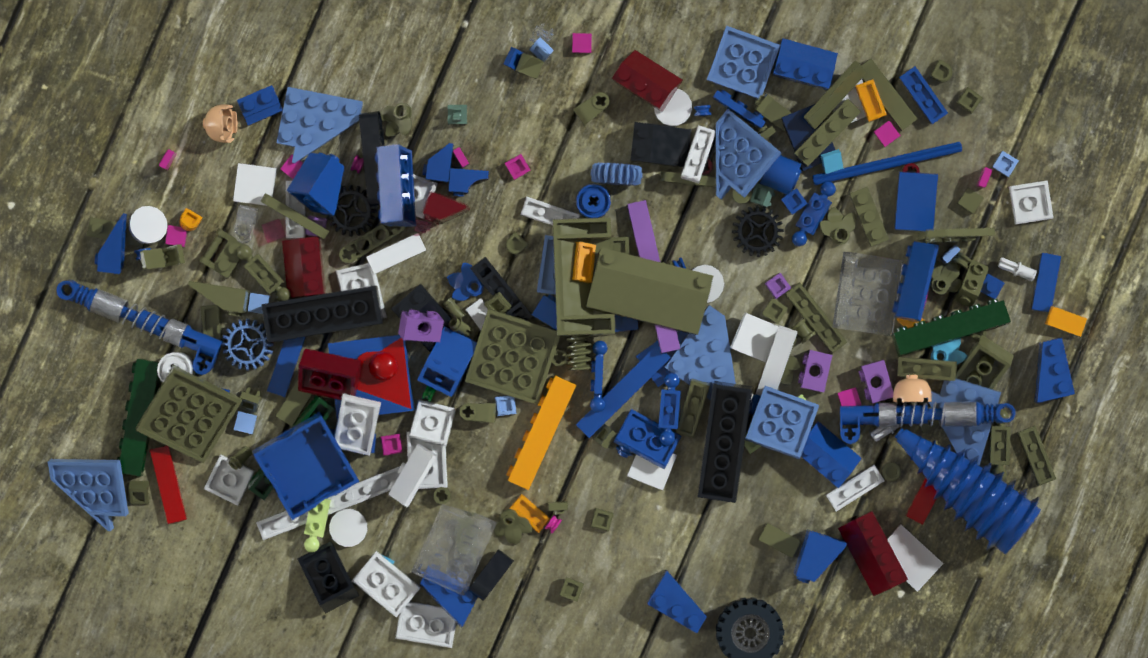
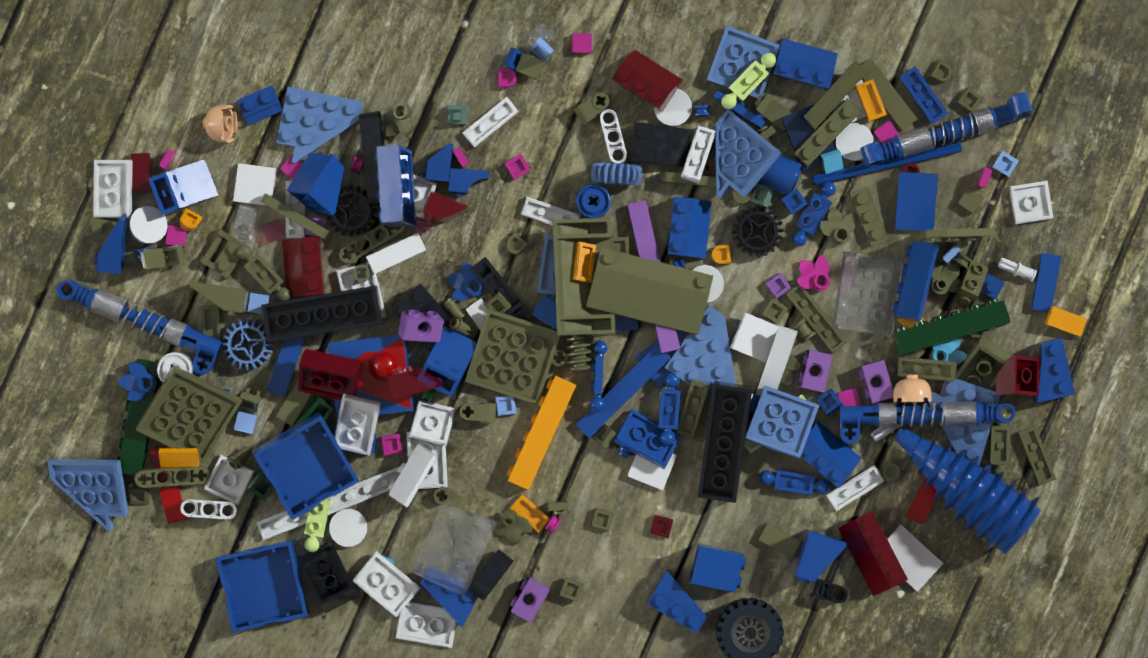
none -> white tile [93,160,133,218]
none -> blue plate [118,362,157,401]
none -> dark red tile [130,153,152,192]
none -> olive beam [134,466,210,488]
none -> slope [148,159,218,216]
none -> light orange tile [159,448,200,467]
none -> white beam [180,499,237,519]
none -> blue tile [216,539,310,633]
none -> olive bush [353,265,371,282]
none -> dark red slope [387,366,443,400]
none -> white tile [463,97,519,148]
none -> dark pink tile [498,68,517,88]
none -> medium lavender brick [510,577,550,623]
none -> white beam [600,109,627,164]
none -> dark red tile [650,515,673,538]
none -> blue slope [667,196,712,259]
none -> blue slope [690,543,746,592]
none -> light orange tile [711,244,731,264]
none -> yellowish green plate [721,53,776,109]
none -> blue plate [758,470,831,495]
none -> dark pink plate [796,255,830,291]
none -> black piece [810,578,848,603]
none -> blue plate [816,388,844,416]
none -> white tile [835,123,874,161]
none -> blue piece [860,93,1033,167]
none -> dark red slope [996,355,1040,397]

